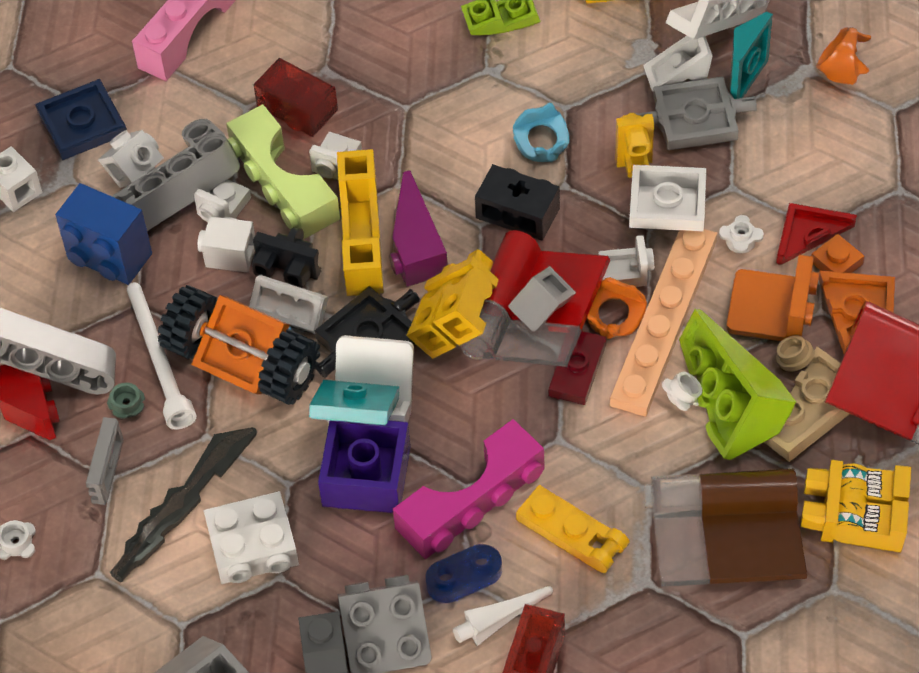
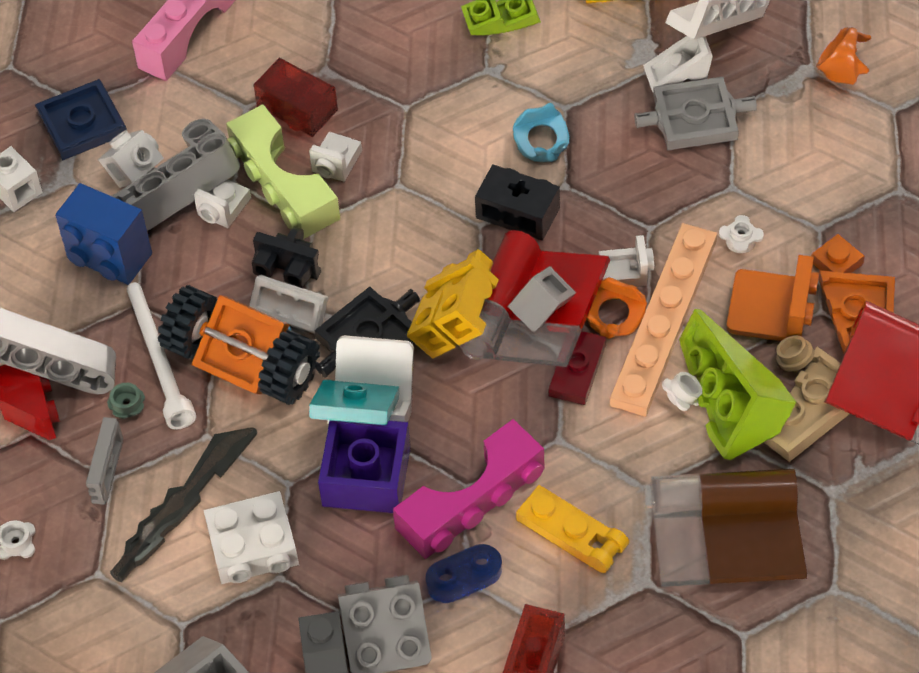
white brick [198,216,255,273] -> none
yellow arch [337,149,384,296] -> none
magenta slope [389,170,448,287] -> none
white piece [453,586,553,646] -> none
yellow hips [615,113,654,178] -> none
white plate [629,165,706,231] -> none
teal slope [730,11,773,99] -> none
red tile [776,203,857,265] -> none
yellow hips [801,460,911,553] -> none

